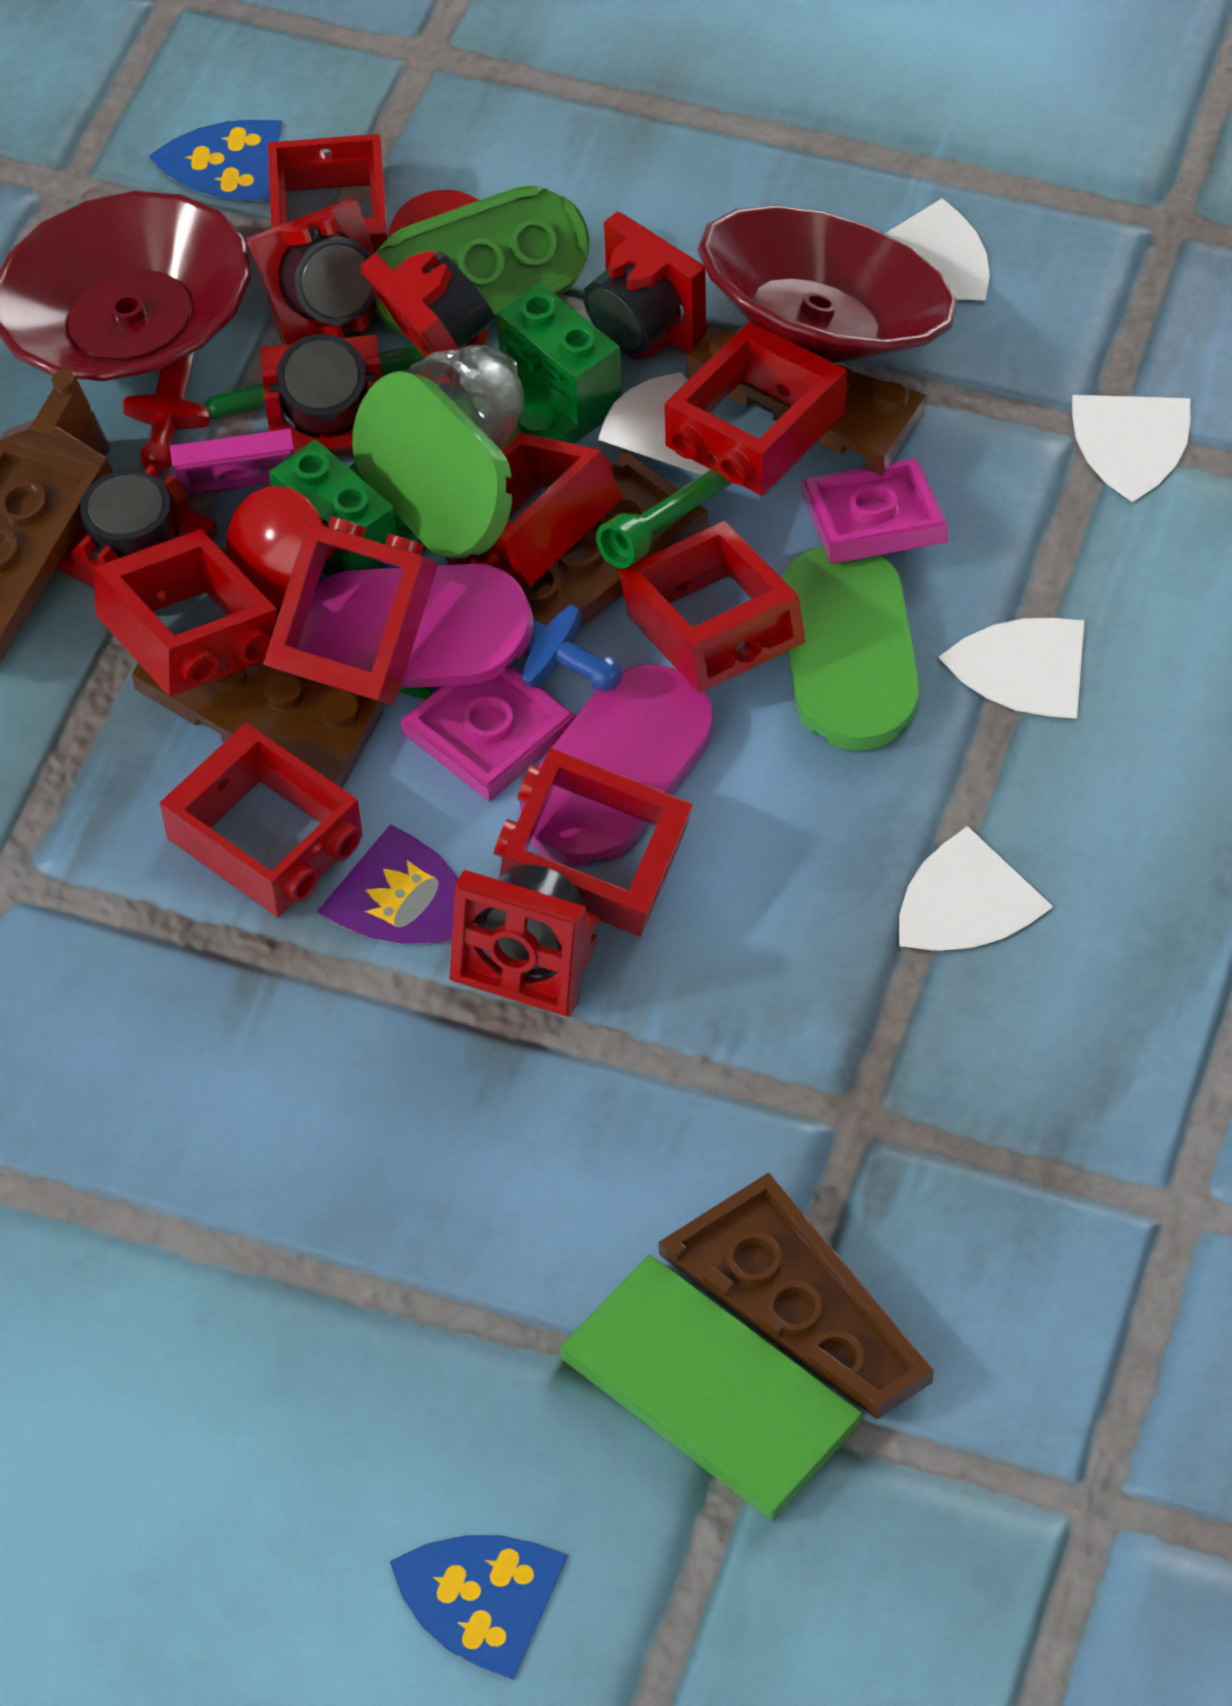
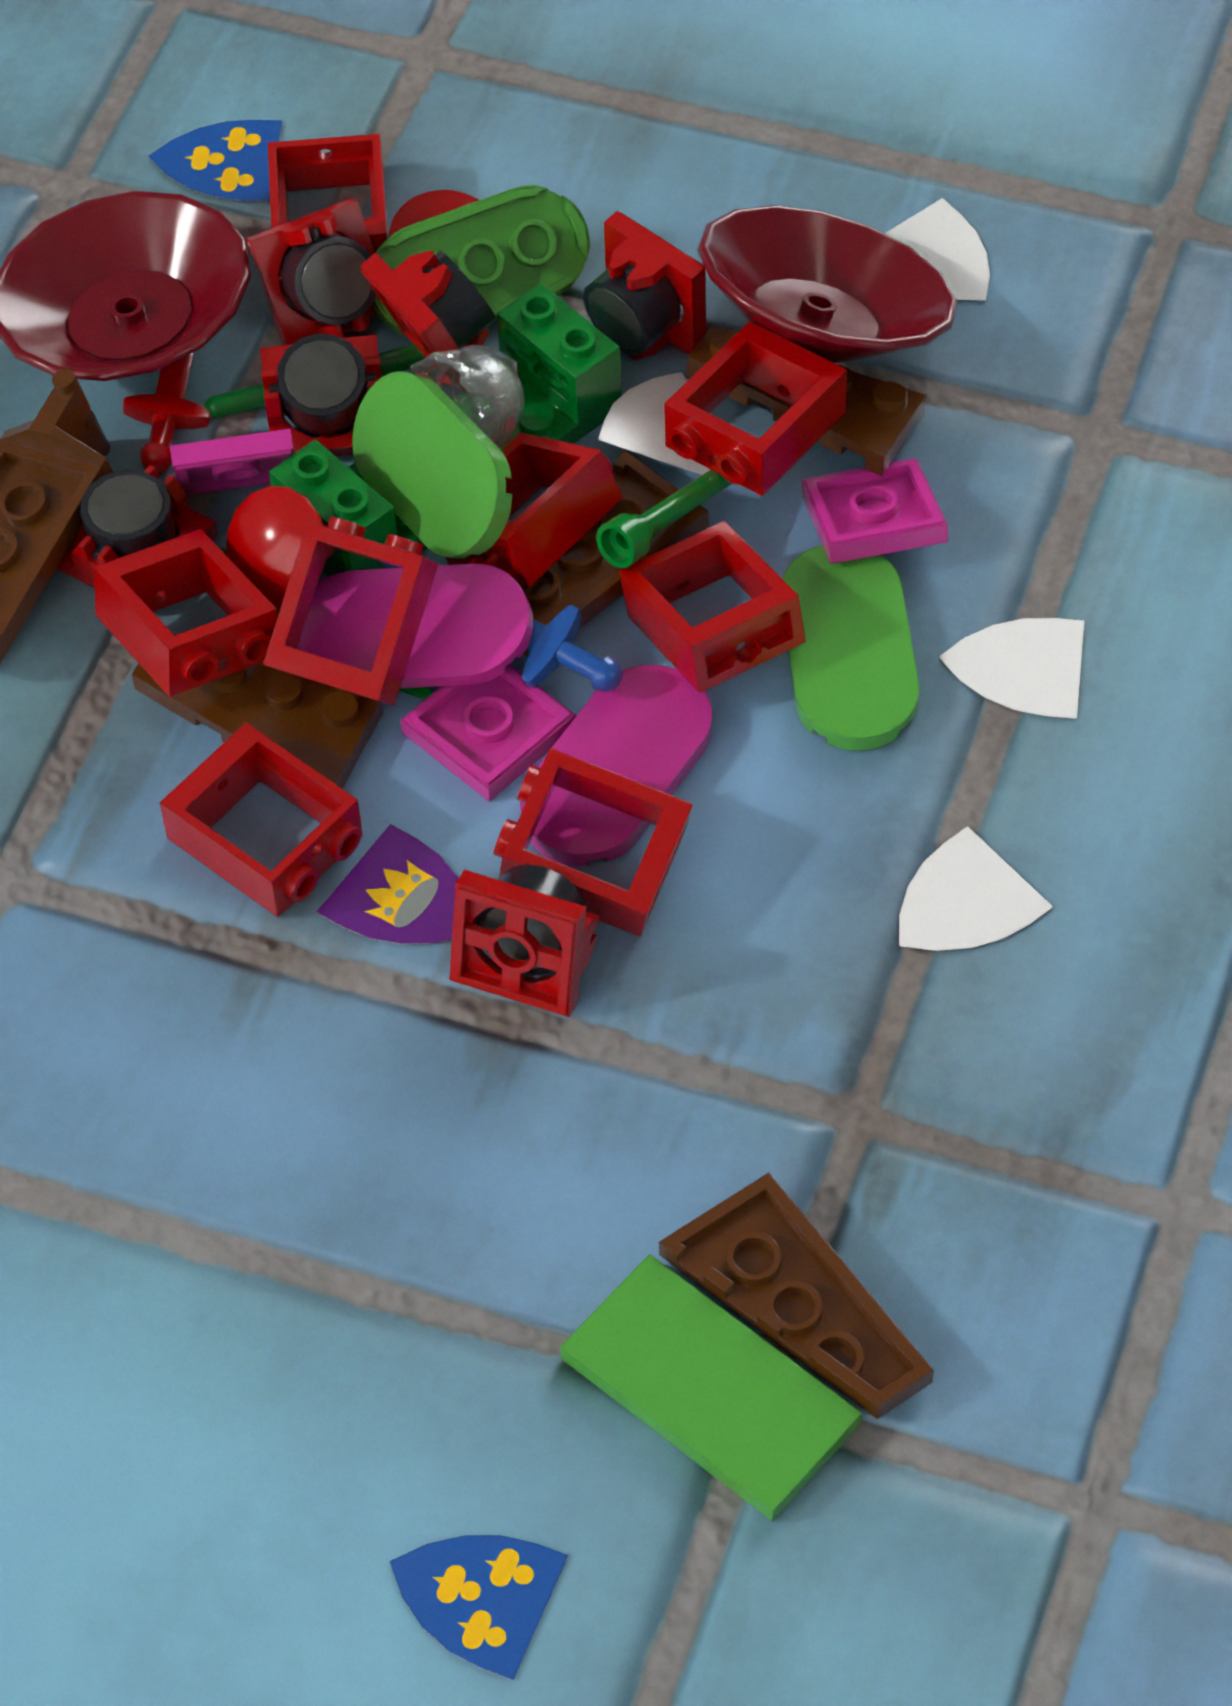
white sticker [1072,395,1191,503] -> none

